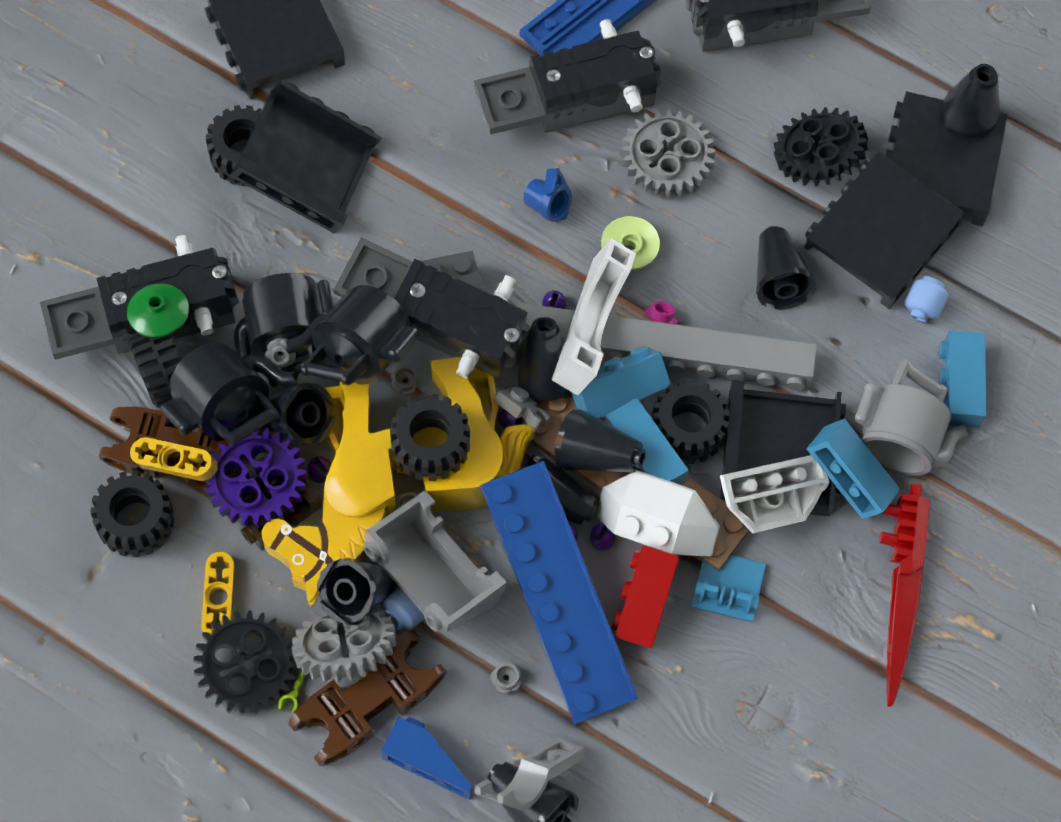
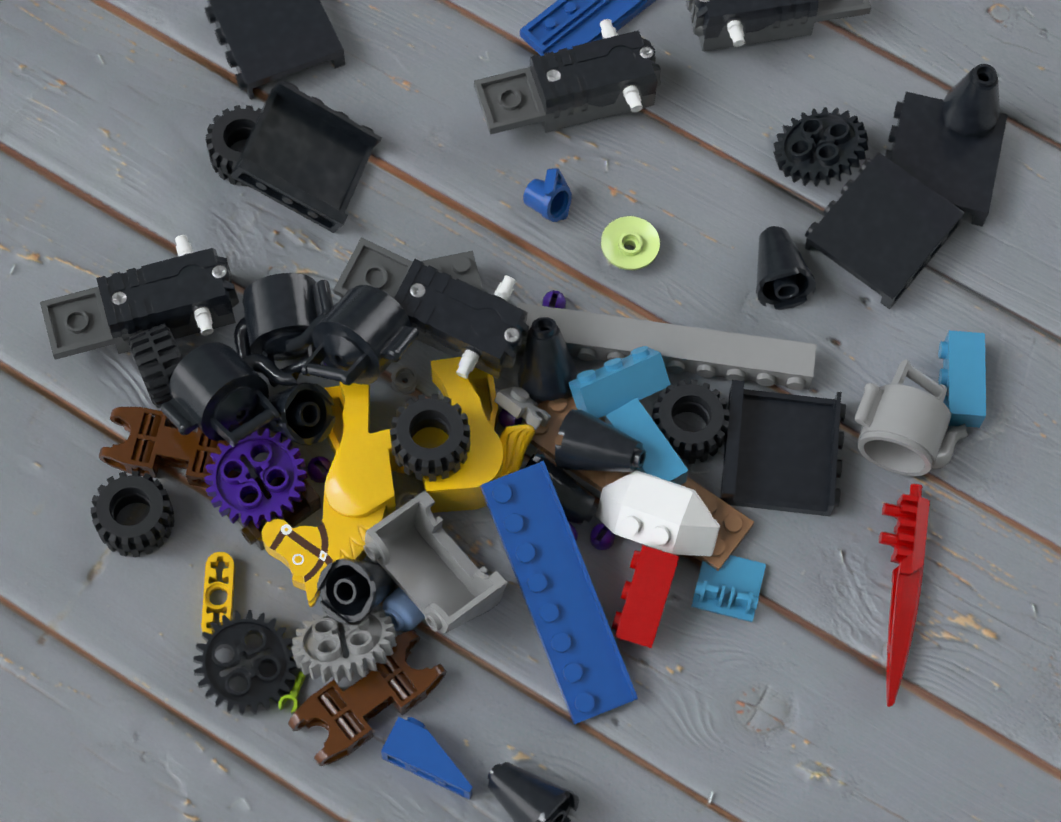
green dish [127,284,189,338] -> none
yellow beam [130,437,217,481] -> none
light grey plate [265,338,296,368] -> none
light grey piece [475,738,585,811] -> none
light grey plate [490,662,521,694] -> none
white arch [552,238,636,395] -> none
light grey gear [621,109,716,198] -> none
dark pink plate [644,301,678,325] -> none
white wedge [720,455,829,533] -> none
dark azure brick [807,419,900,519] -> none
light blue head [904,276,949,323] -> none

